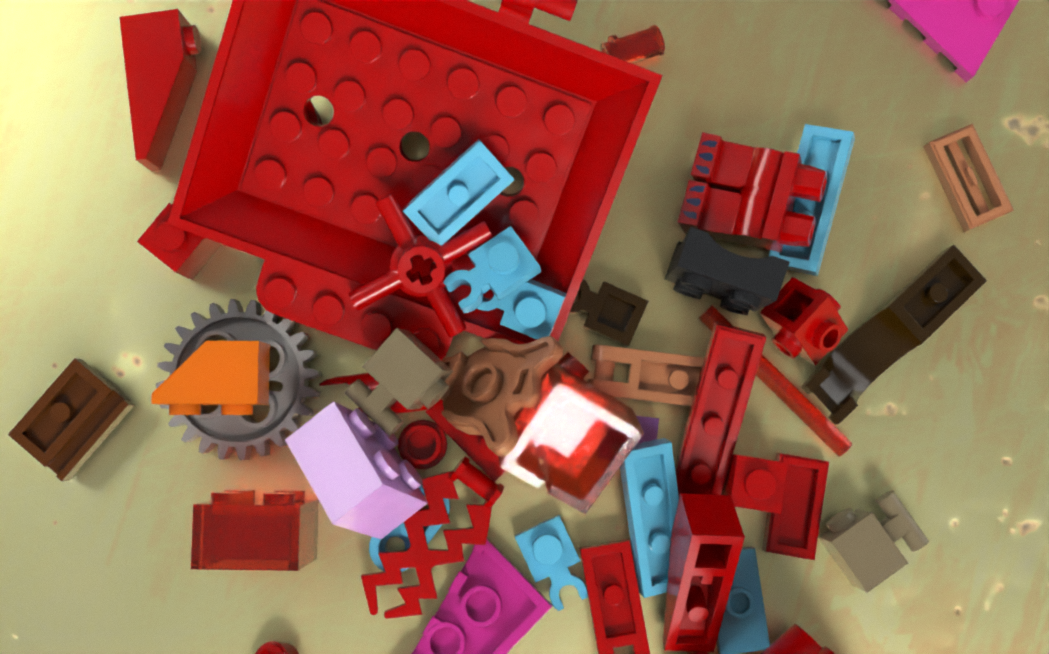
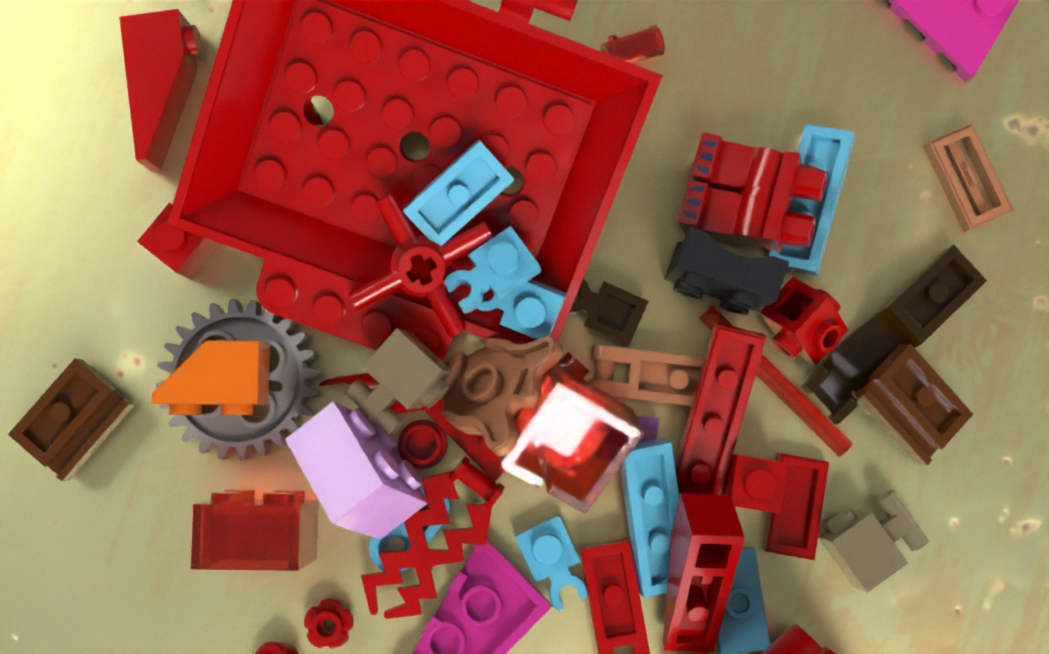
none -> red plate [304,599,354,649]
none -> reddish brown plate [854,344,973,466]

